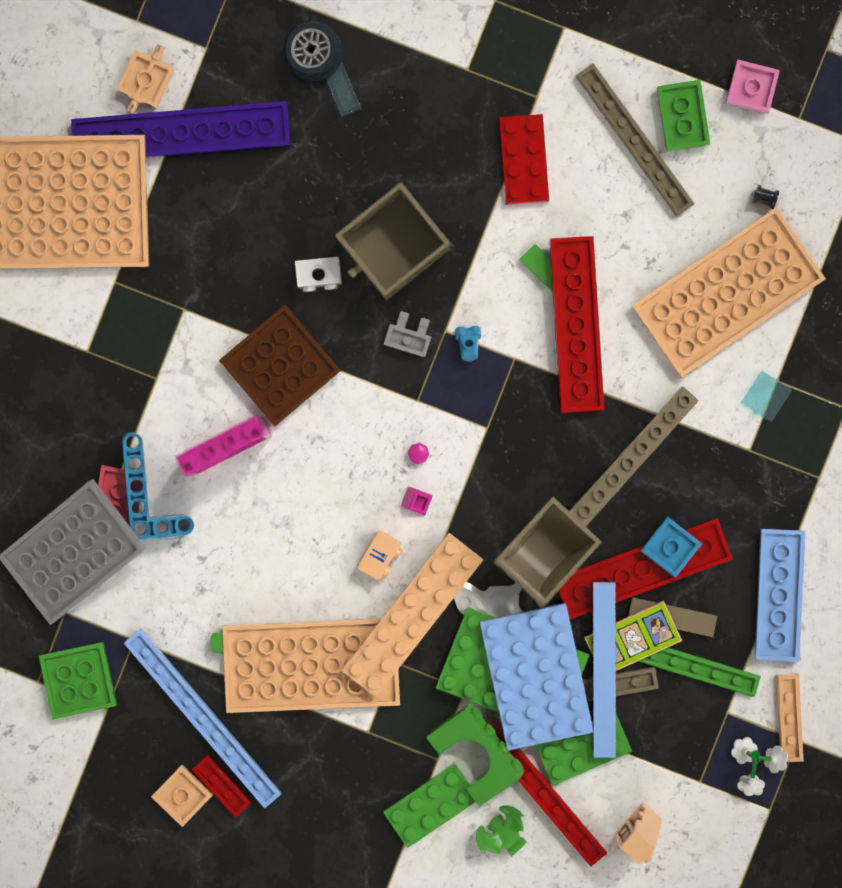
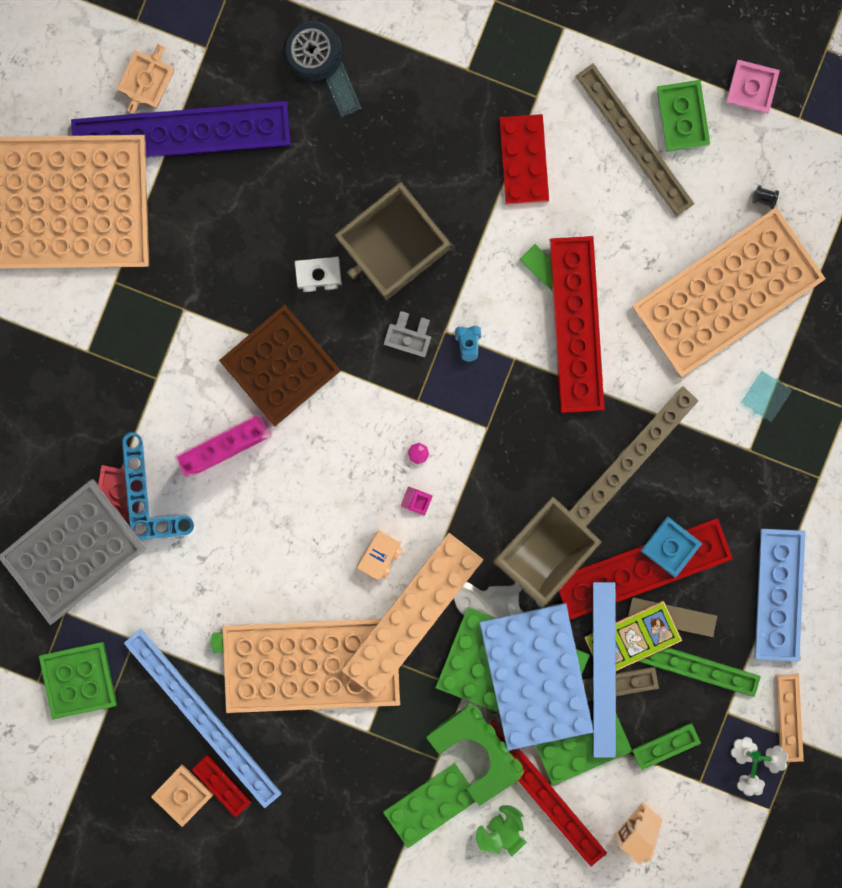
none -> bright green plate [632,723,701,770]

